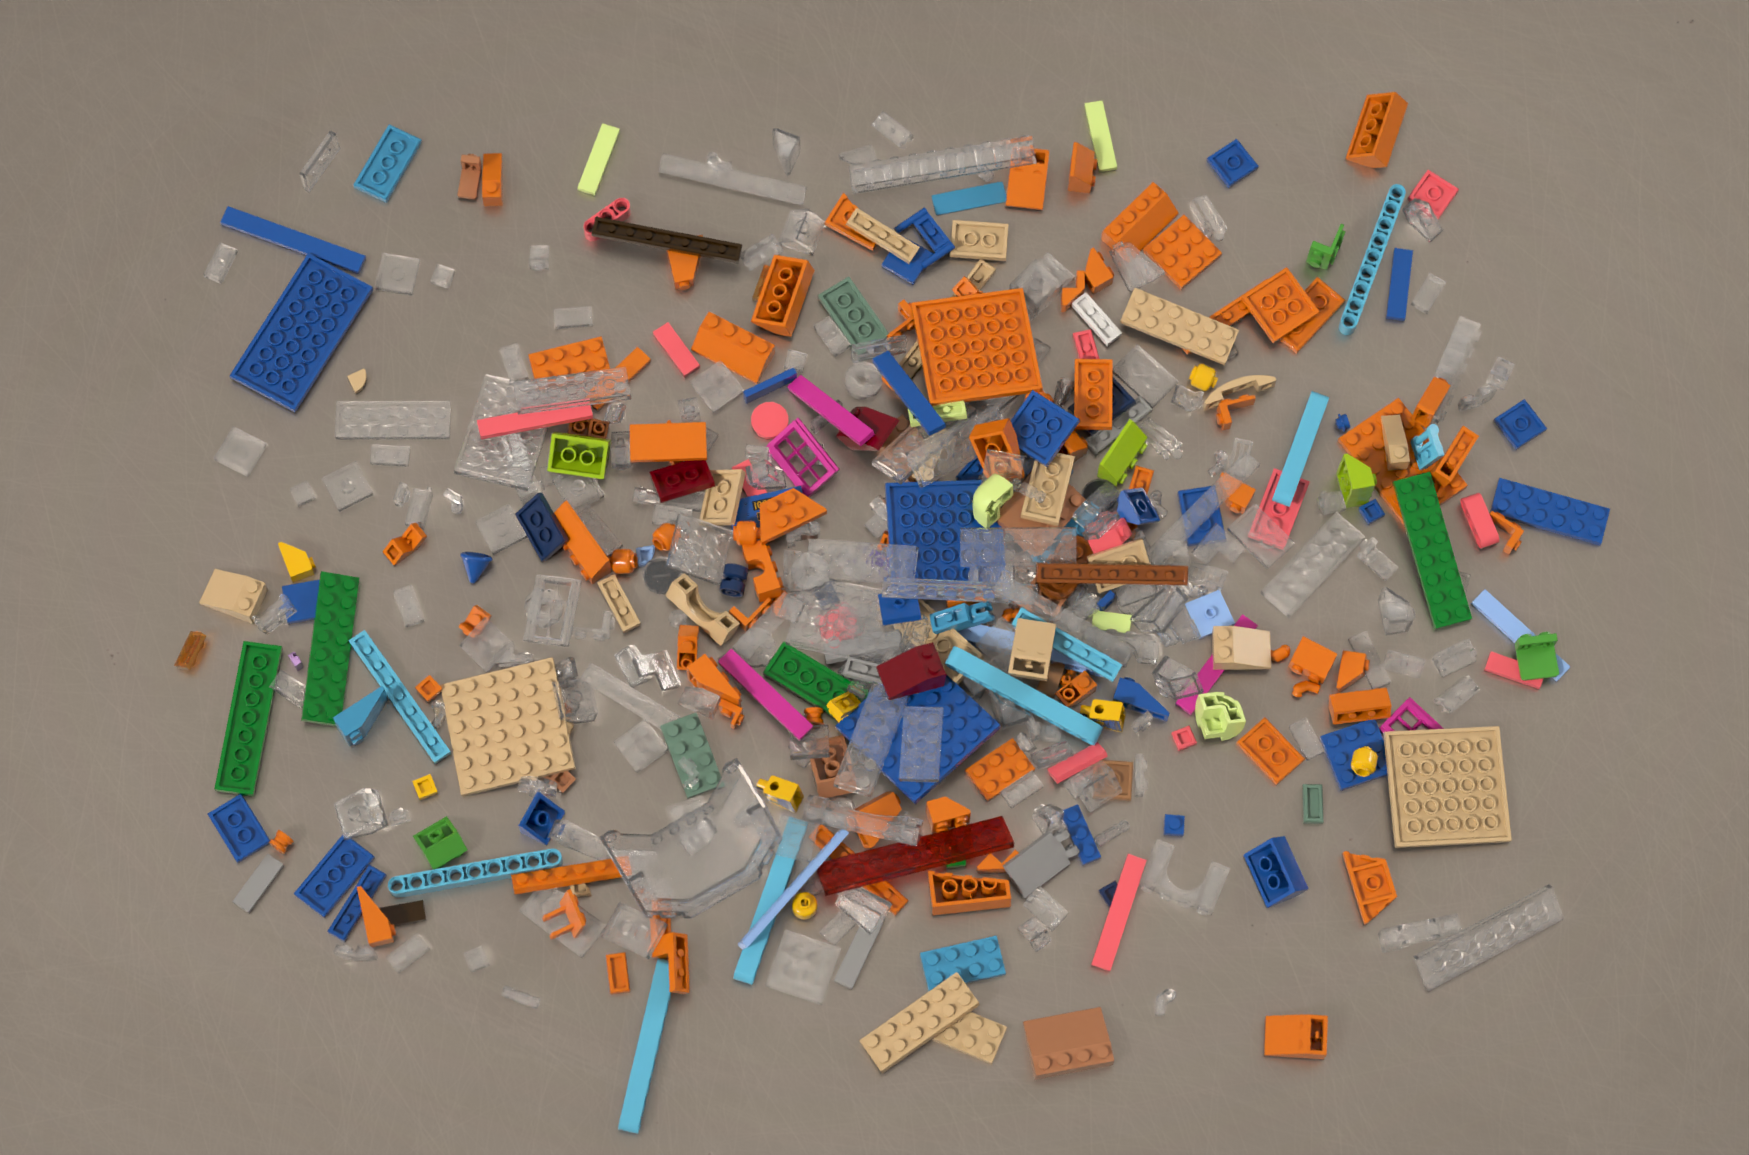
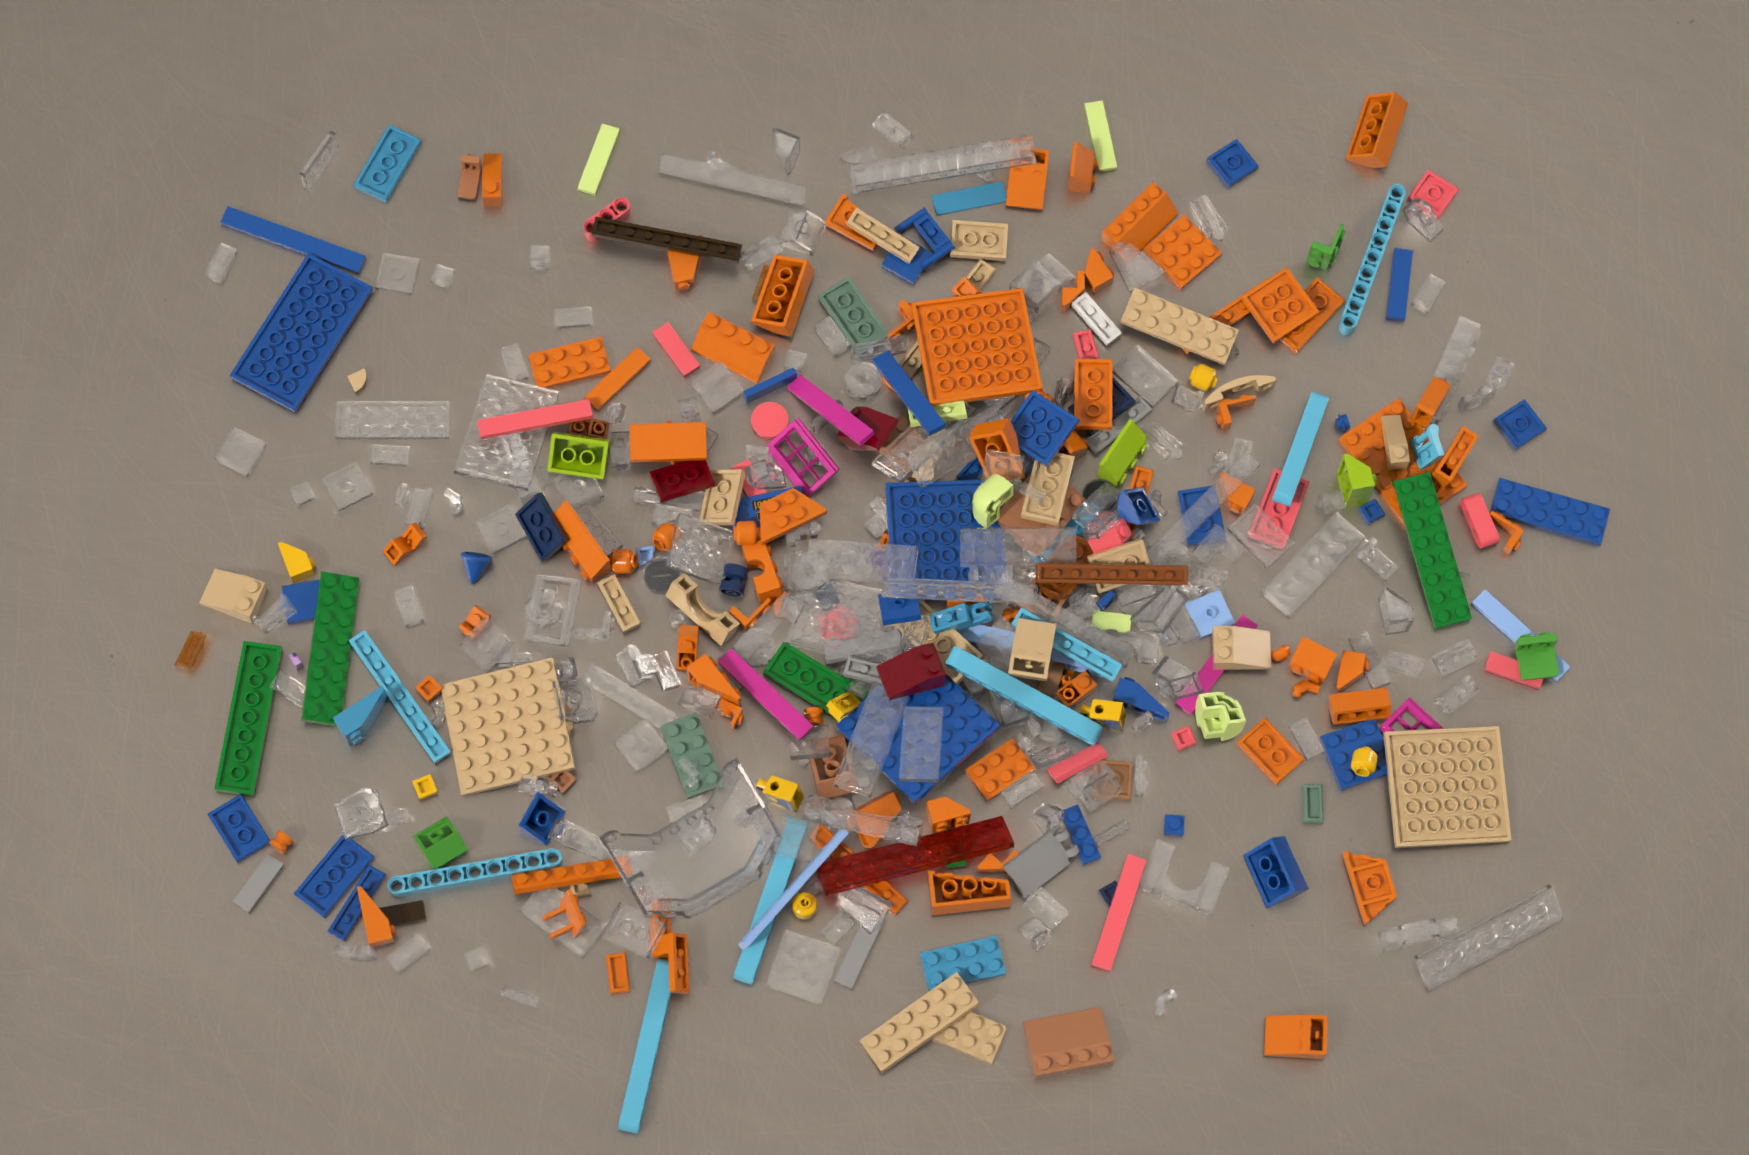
clear plate [513,367,631,415] -> none

